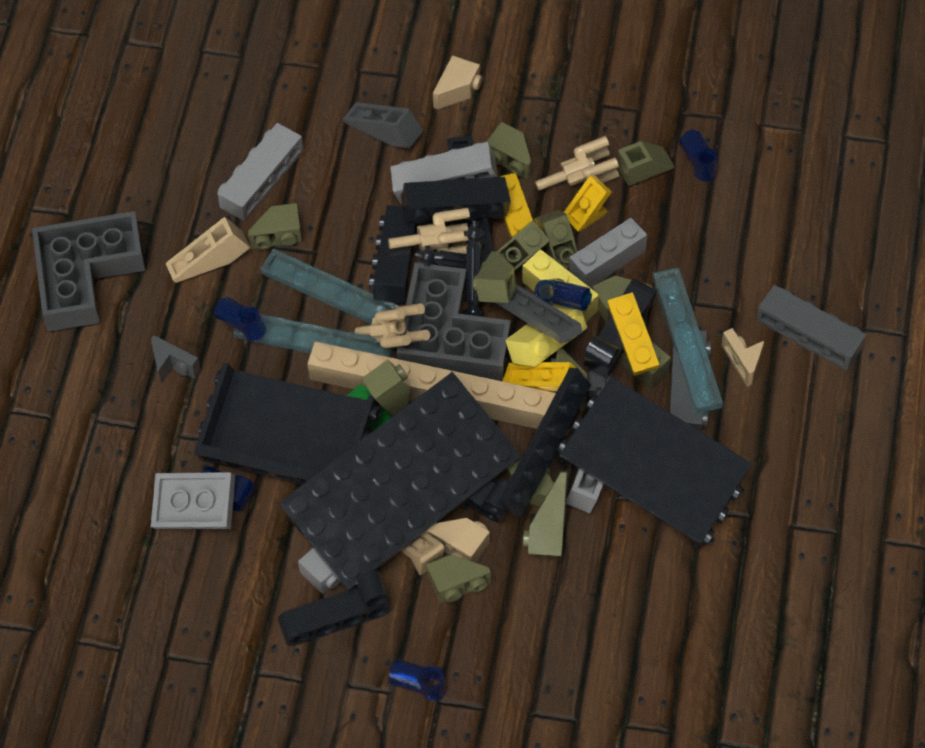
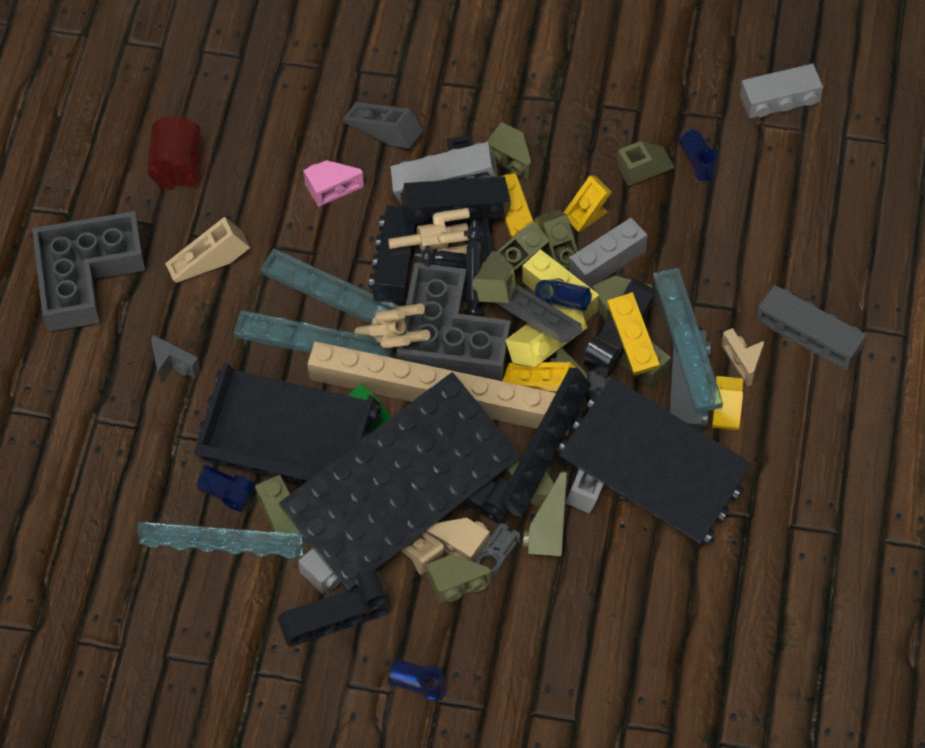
light grey plate [151,472,235,529] -> none
clear blue piece [214,297,266,341] -> none
light grey brick [217,123,304,221] -> none
olive slope [248,203,302,249] -> none
olive slope [361,360,410,416] -> none
tan slope [433,56,483,109] -> none
tan plant [535,136,620,191] -> none
none -> clear light blue plate [137,522,305,558]
none -> clear red cylinder [147,117,202,190]
none -> olive slope [255,475,302,544]
none -> bright pink slope [303,160,364,207]
none -> dark grey piece [476,524,520,578]
none -> yellow slope [712,376,743,430]
none -> light grey brick [740,64,823,119]

